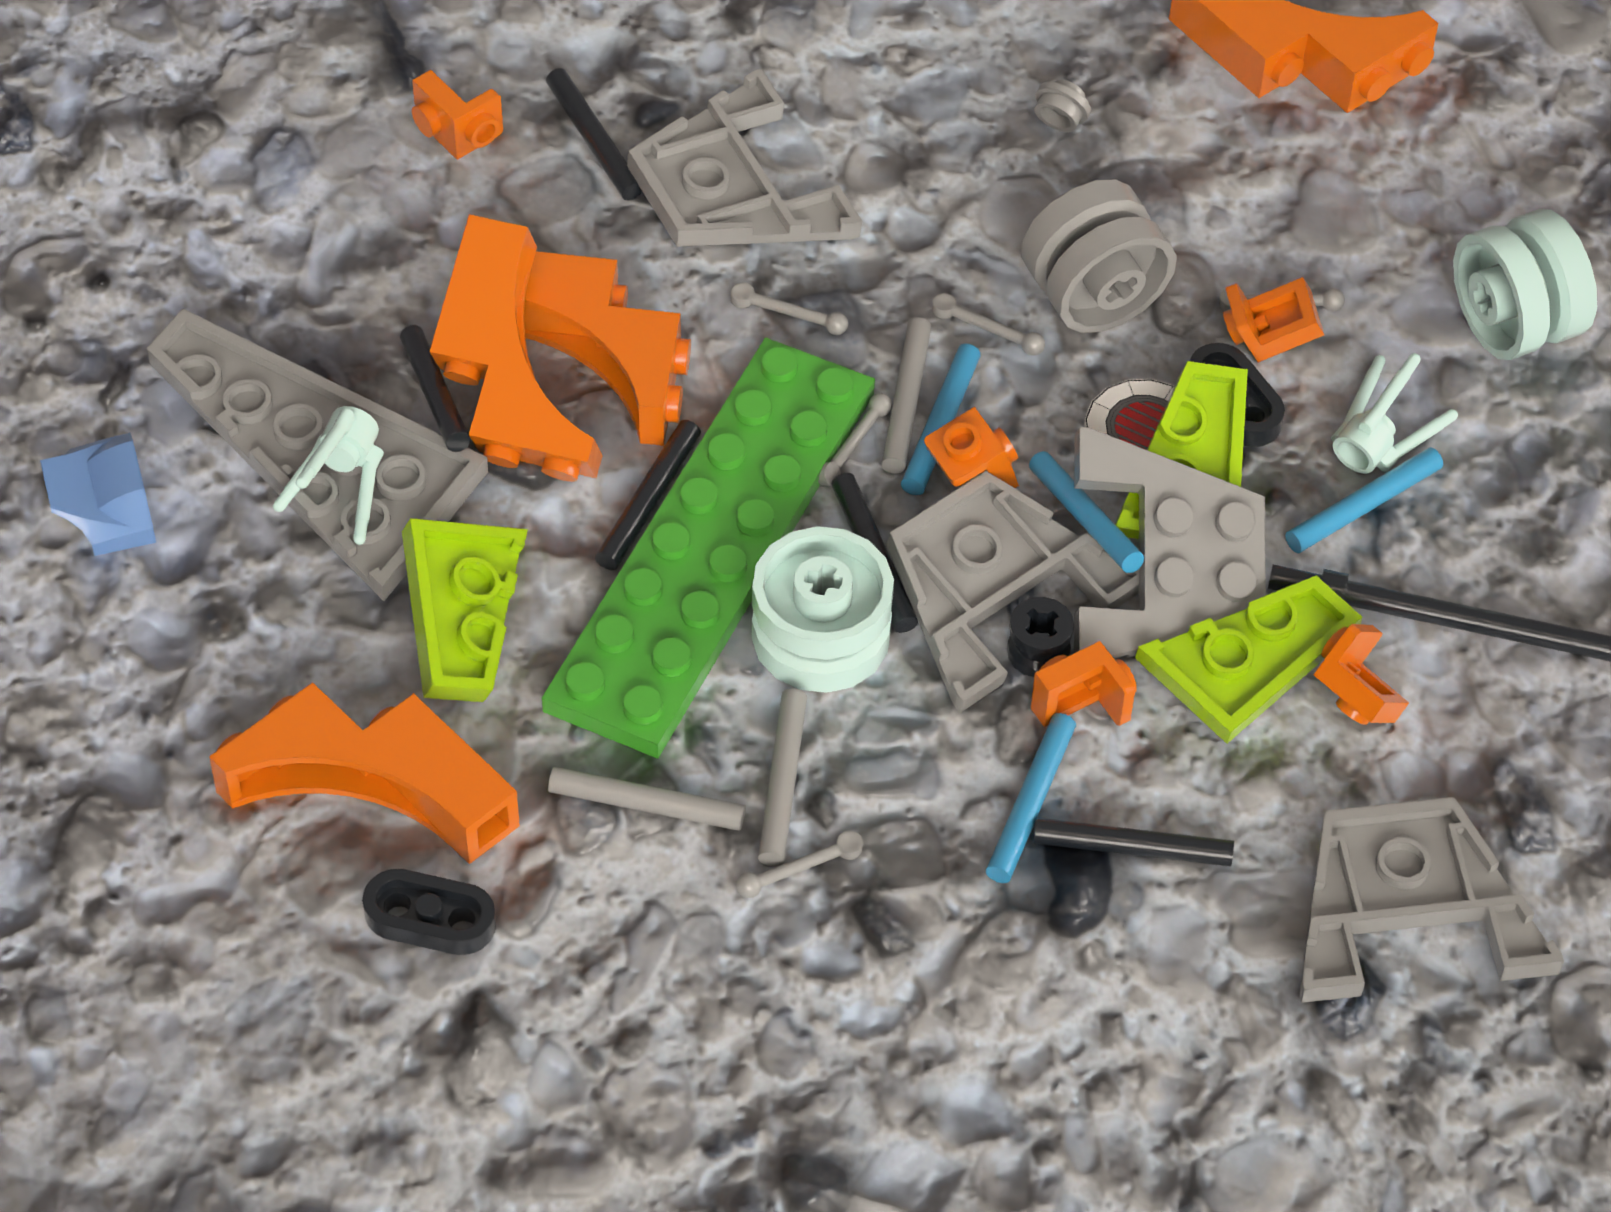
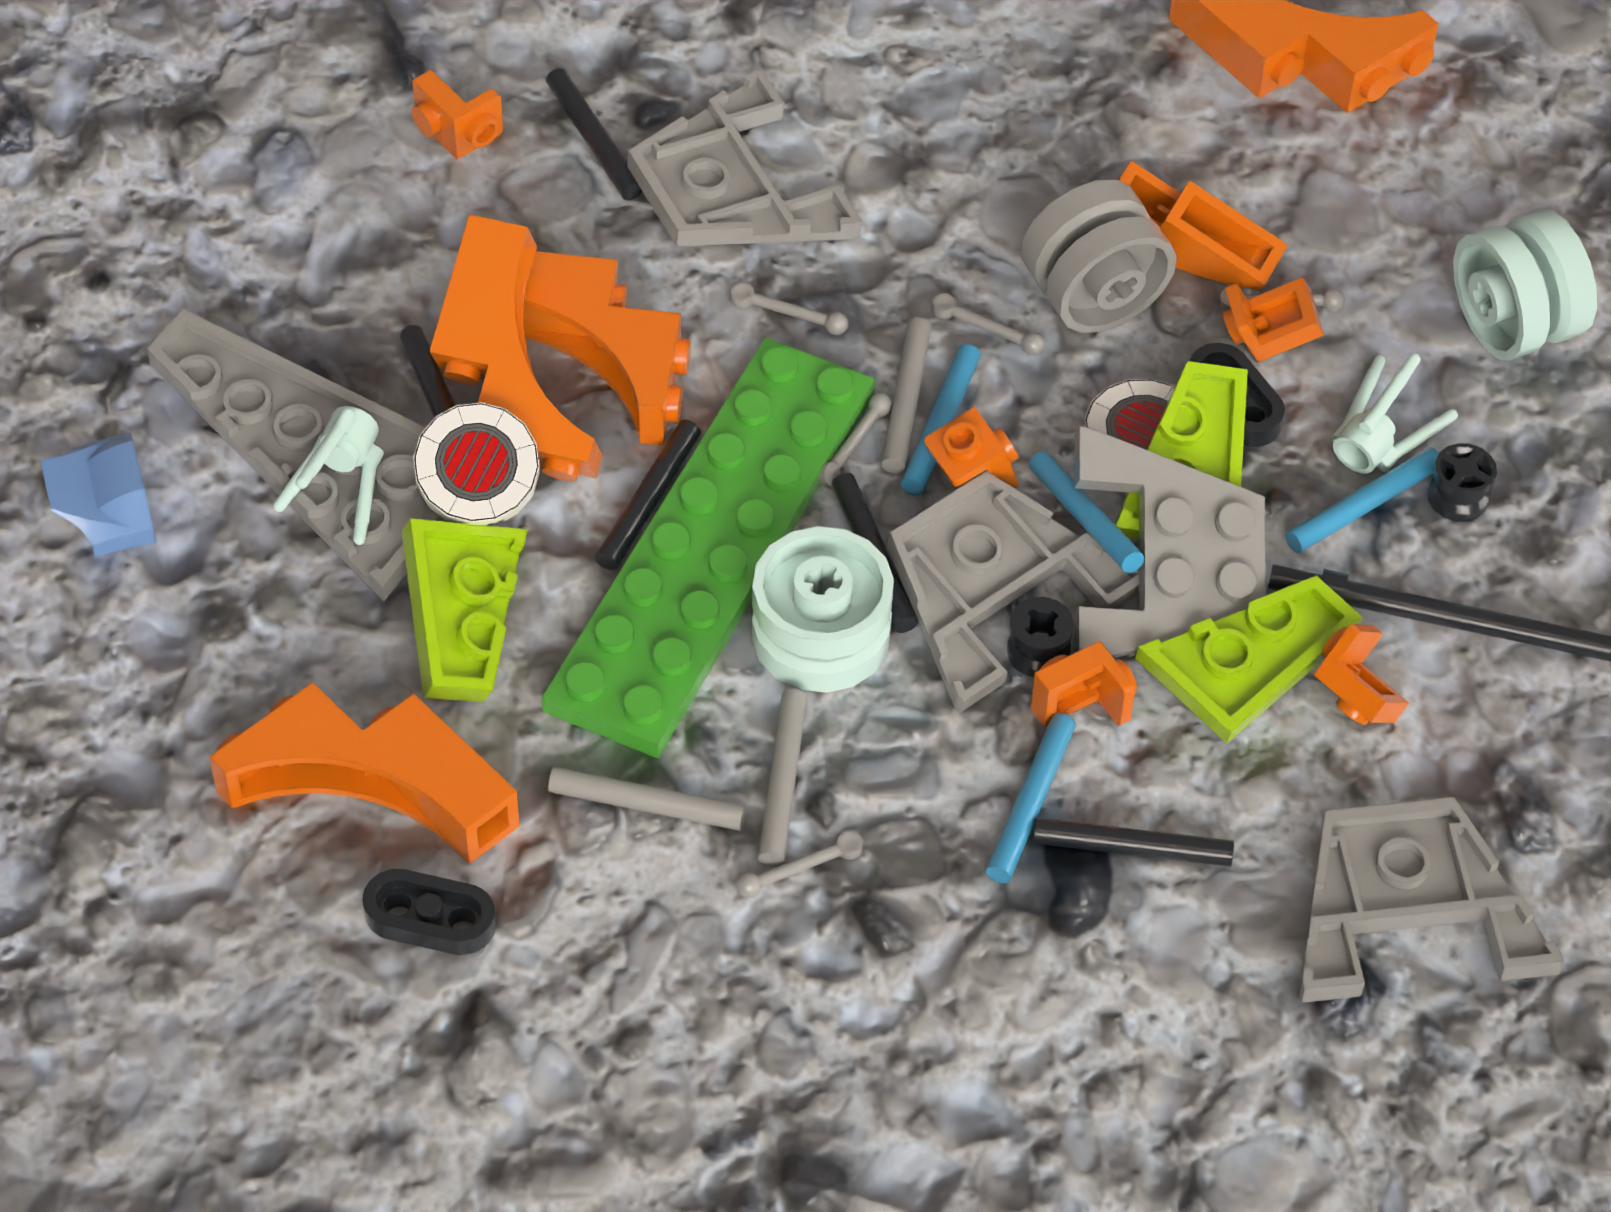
light grey plate [1034,80,1091,132] -> none
none -> tile [413,402,540,525]
none -> orange slope [1117,161,1288,291]
none -> black wheel [1428,443,1497,522]

